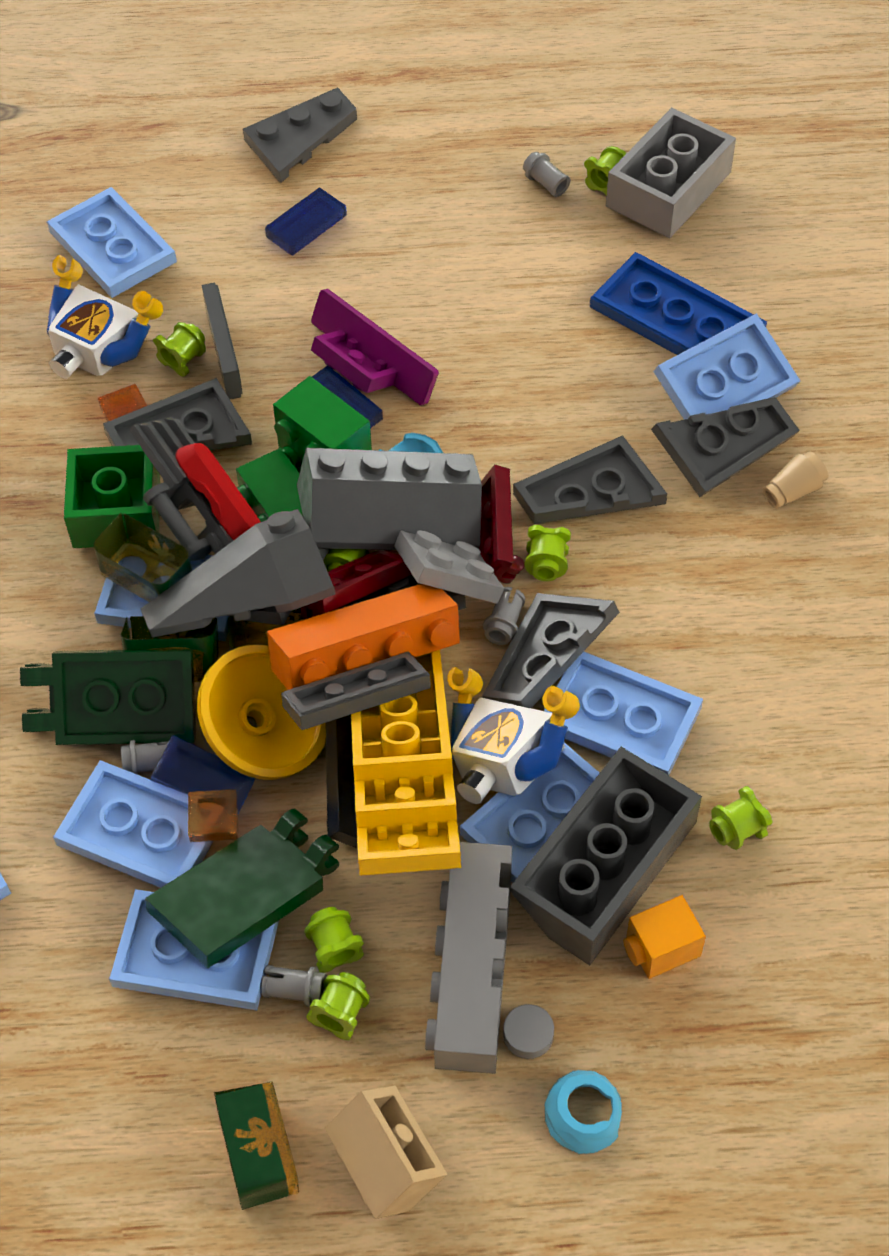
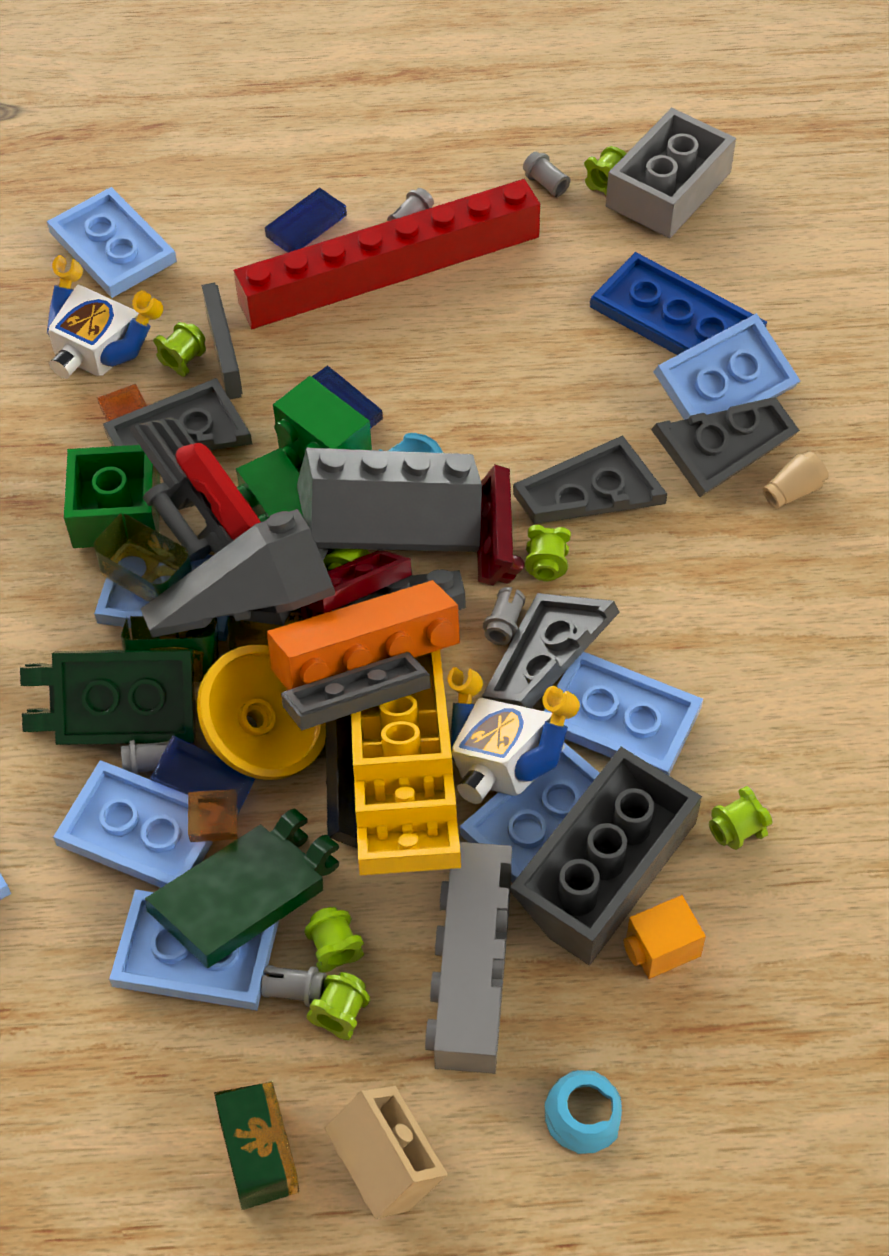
dark grey wing [243,87,357,183] -> none
magenta bracket [311,289,439,405] -> none
light grey plate [394,530,504,604] -> none
light grey tile [503,1004,554,1059] -> none
none -> red brick [233,178,541,330]
none -> light grey pin [387,188,434,221]

